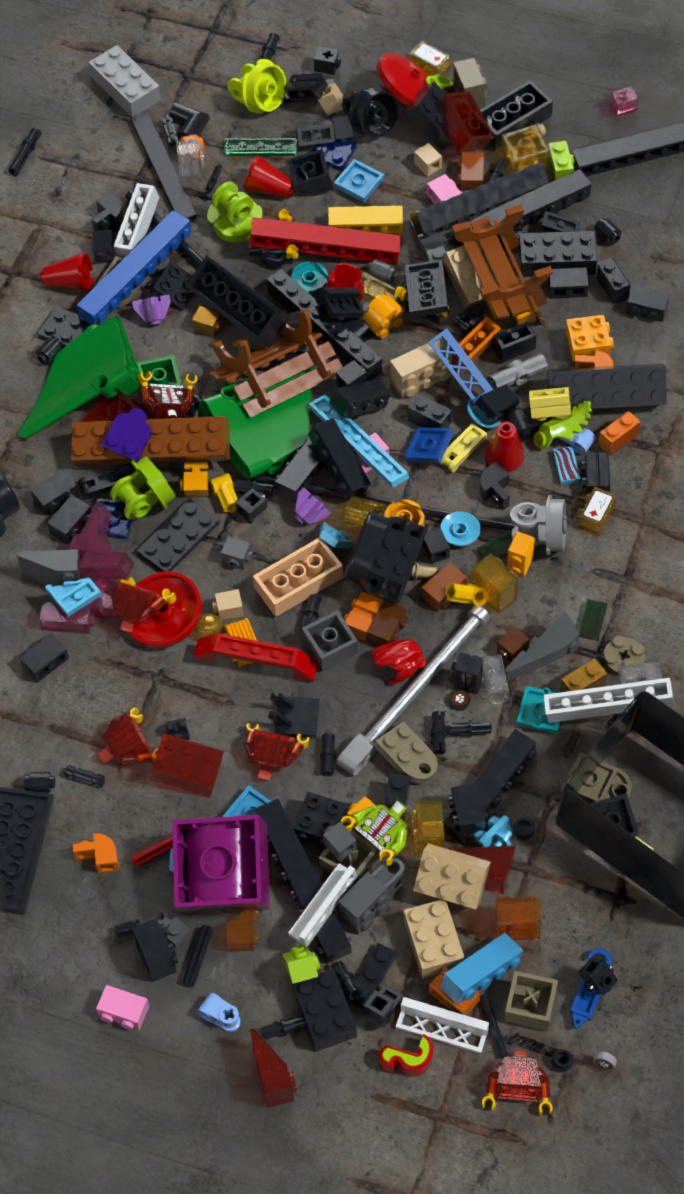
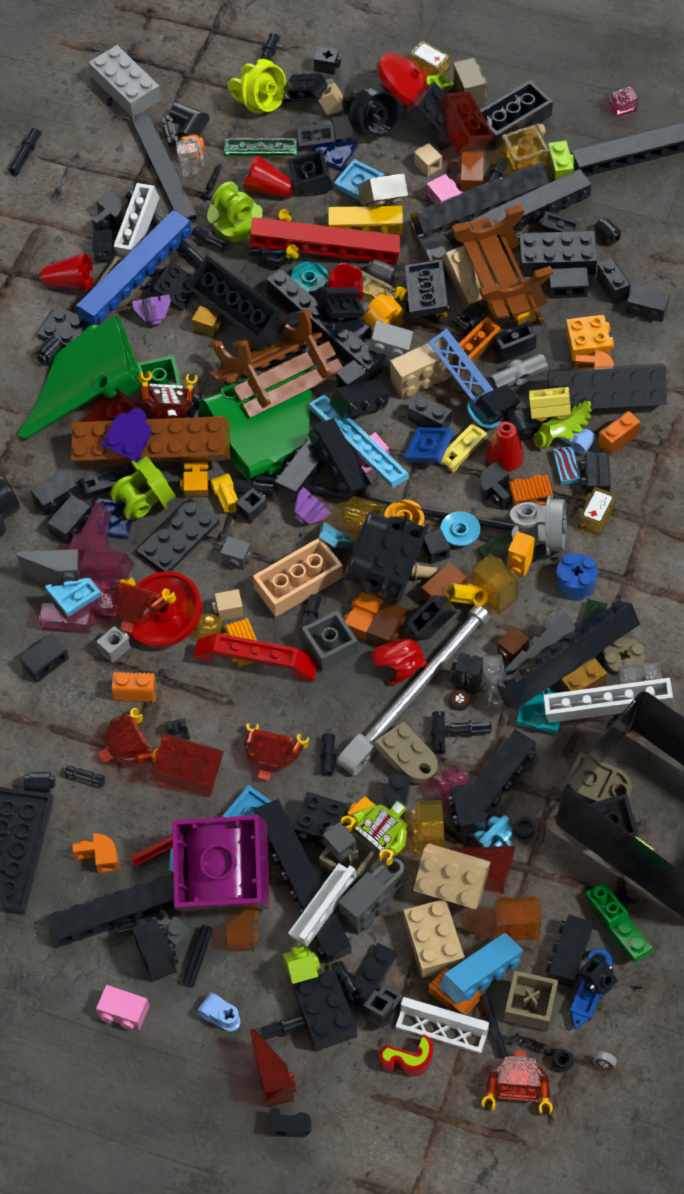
black plate [268,693,320,737] -> none
none -> black brick [47,875,174,948]
none -> light grey brick [96,626,130,663]
none -> orange brick [112,671,157,702]
none -> black axle [191,226,227,251]
none -> black leg [269,1108,312,1137]
none -> brick [358,174,408,207]
none -> light grey brick [368,321,413,368]
none -> black brick [407,595,457,638]
none -> clear pink brick [434,766,470,801]
none -> black brick [496,600,640,709]
none -> orange brick [508,475,553,507]
none -> black brick [545,914,594,989]
none -> blue brick [556,553,598,601]
none -> green slope [586,882,653,963]

